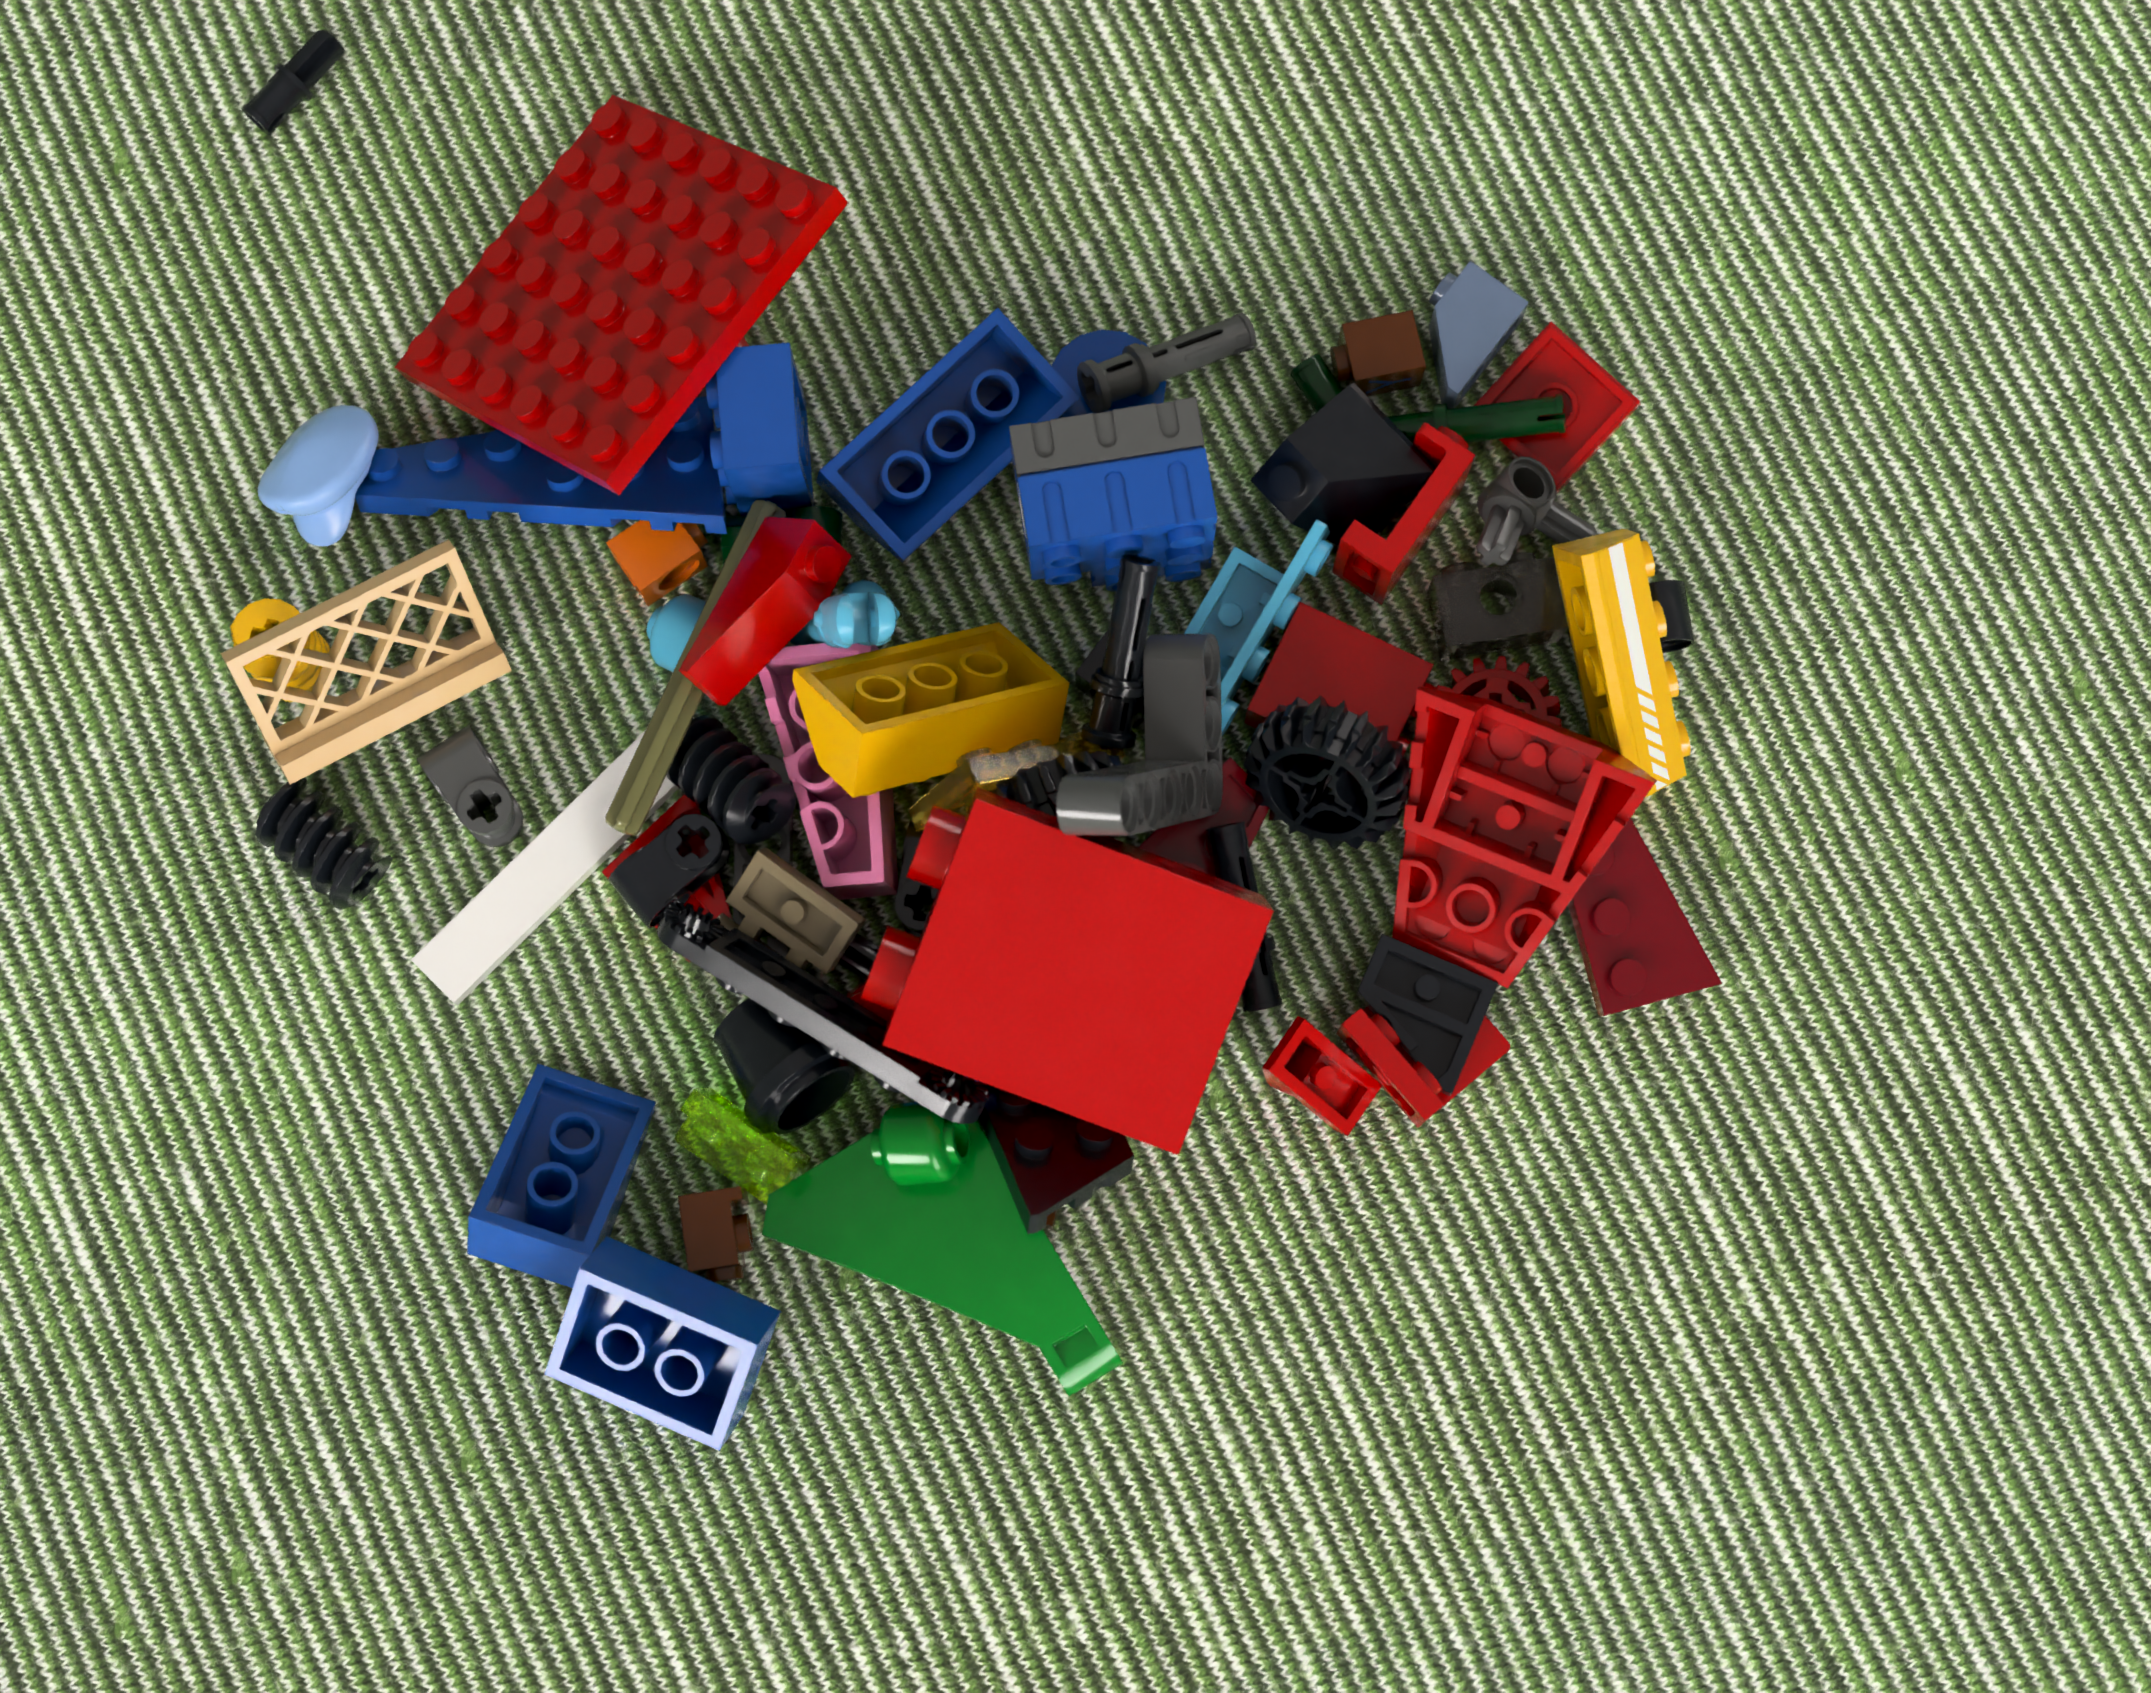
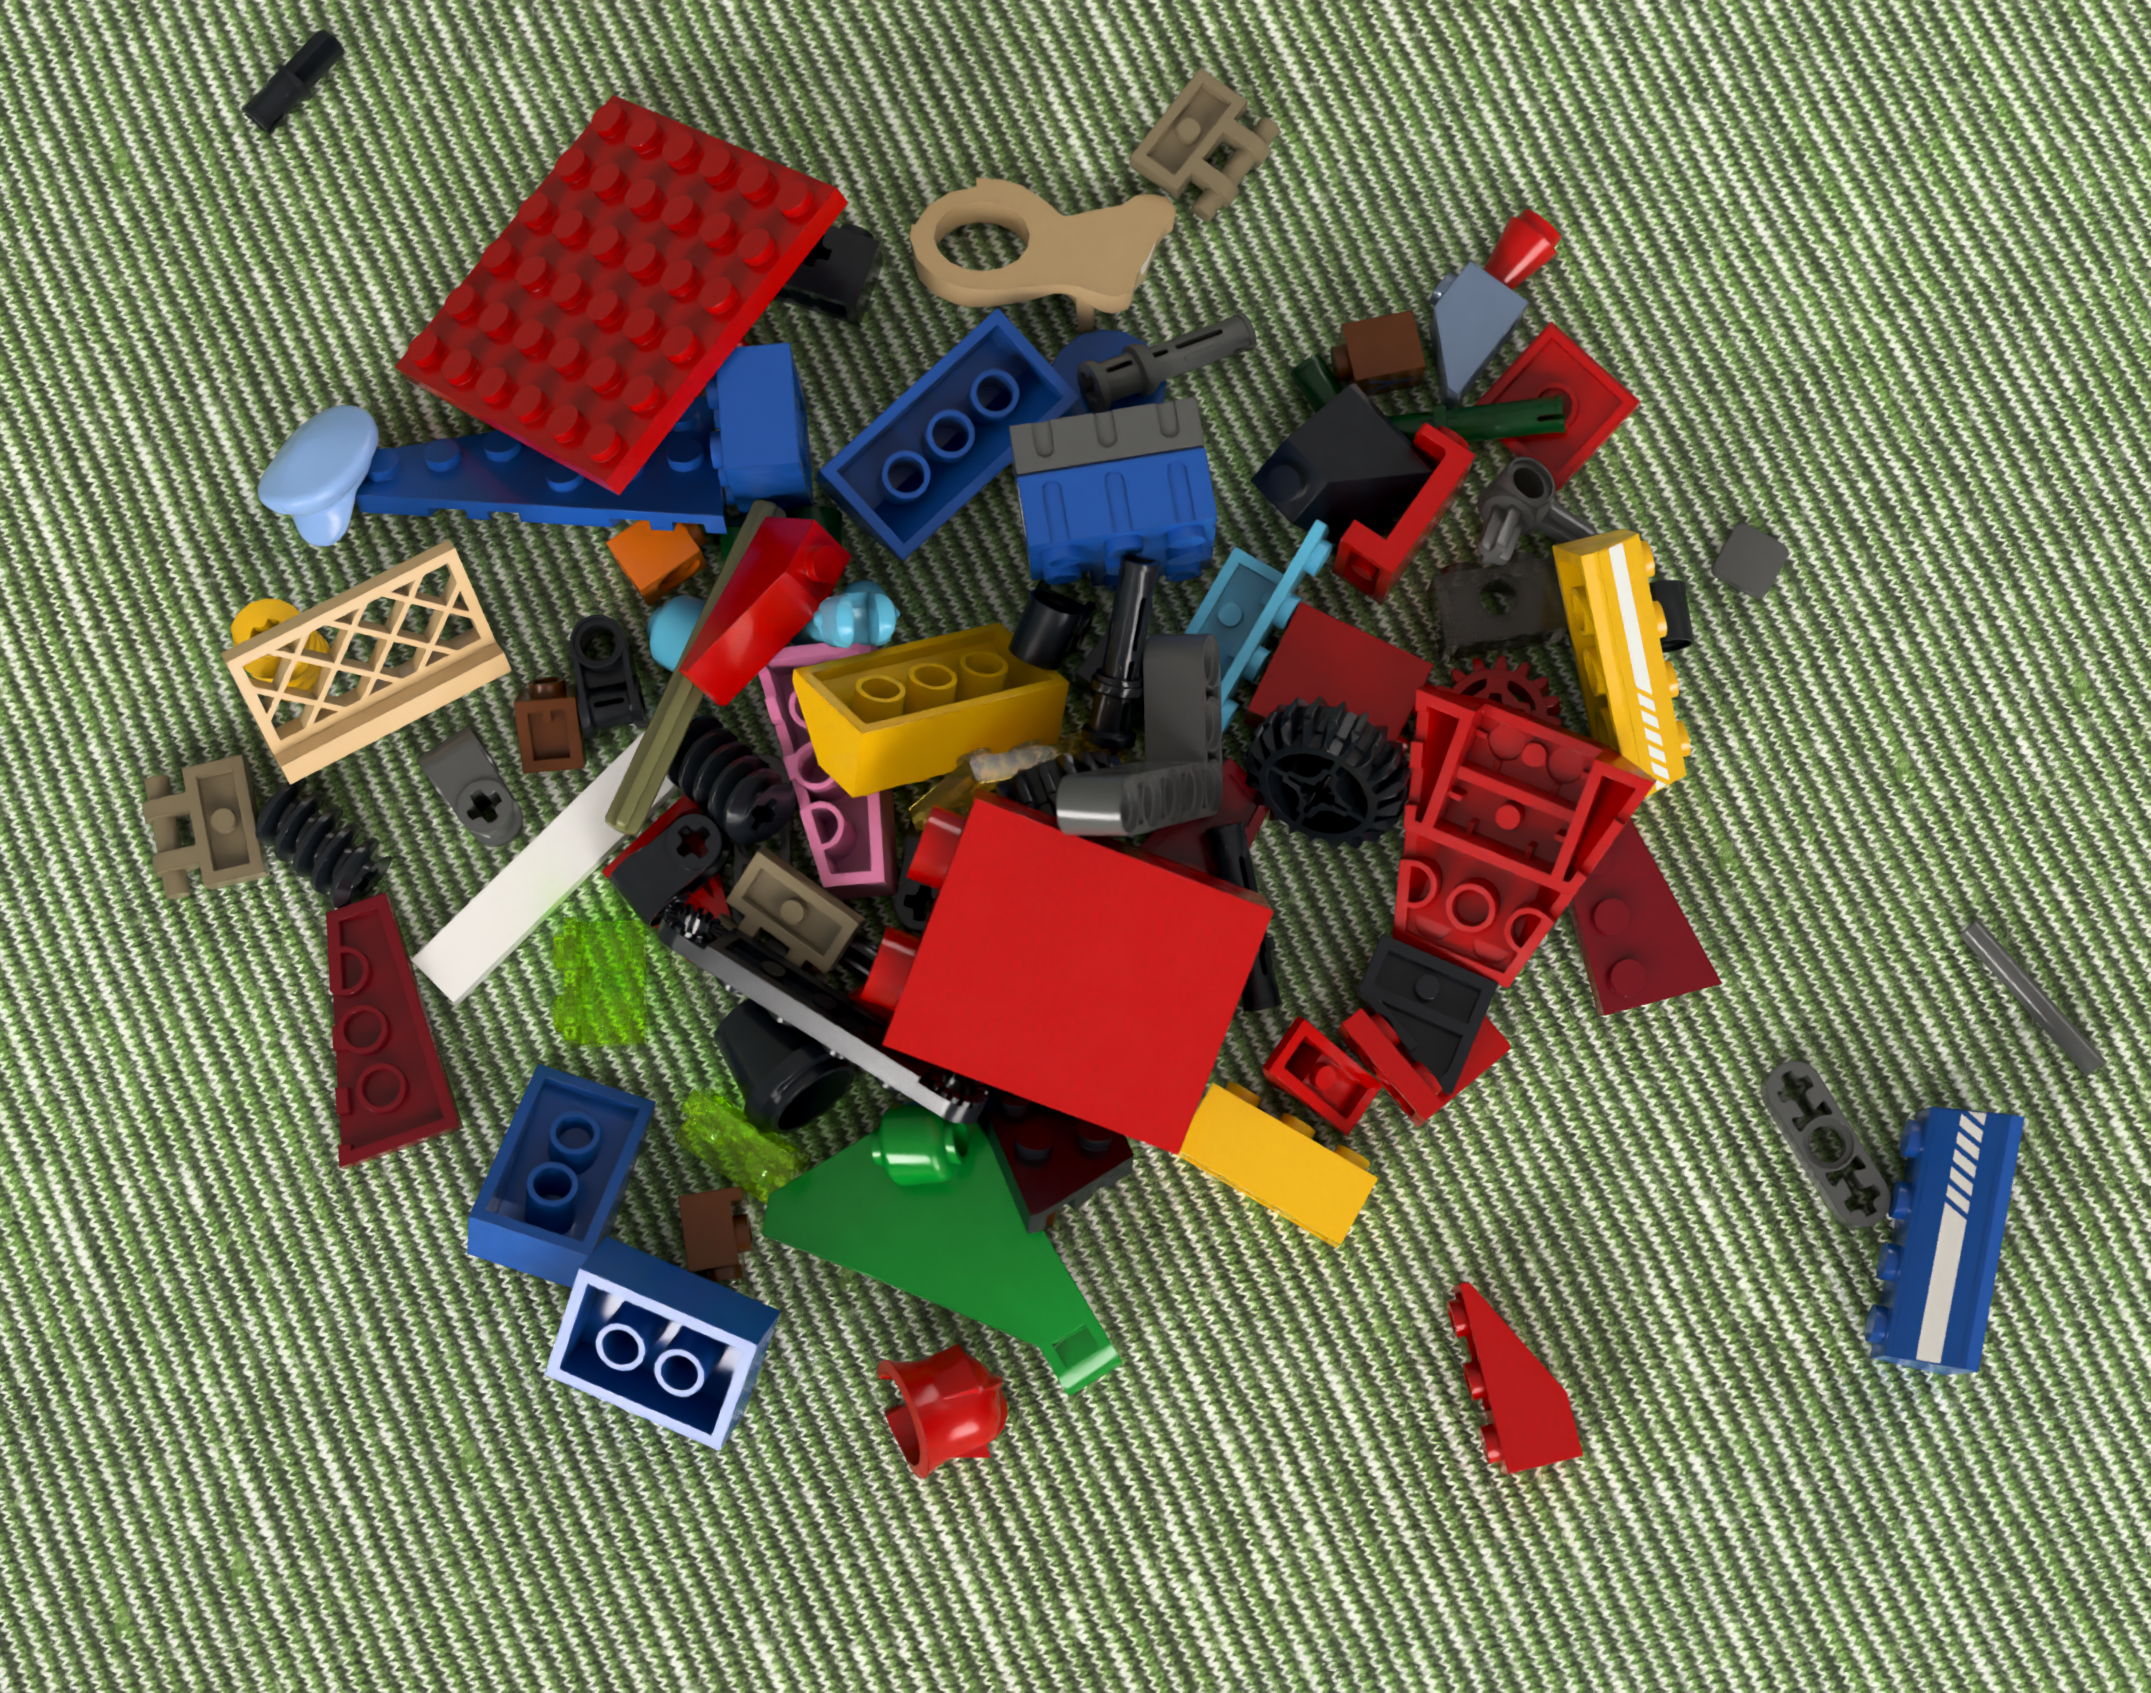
none -> dark tan plate [142,754,270,899]
none -> dark red wing [326,893,464,1169]
none -> reddish brown bracket [513,676,587,774]
none -> clear neon green bracket [553,917,648,1048]
none -> black piece [570,615,648,739]
none -> black brick [774,224,883,326]
none -> red helmet [877,1344,1008,1479]
none -> tan animal [910,177,1176,332]
none -> black piece [1008,579,1098,670]
none -> dark tan plate [1129,68,1280,222]
none -> yellow brick [1175,1081,1378,1248]
none -> red slope [1447,1282,1583,1474]
none -> red cone [1483,209,1561,290]
none -> dark grey piece [1711,523,1789,600]
none -> dark grey beam [1761,1061,1891,1229]
none -> blue slope [1865,1106,2025,1375]
none -> dark grey bar [1959,919,2106,1076]

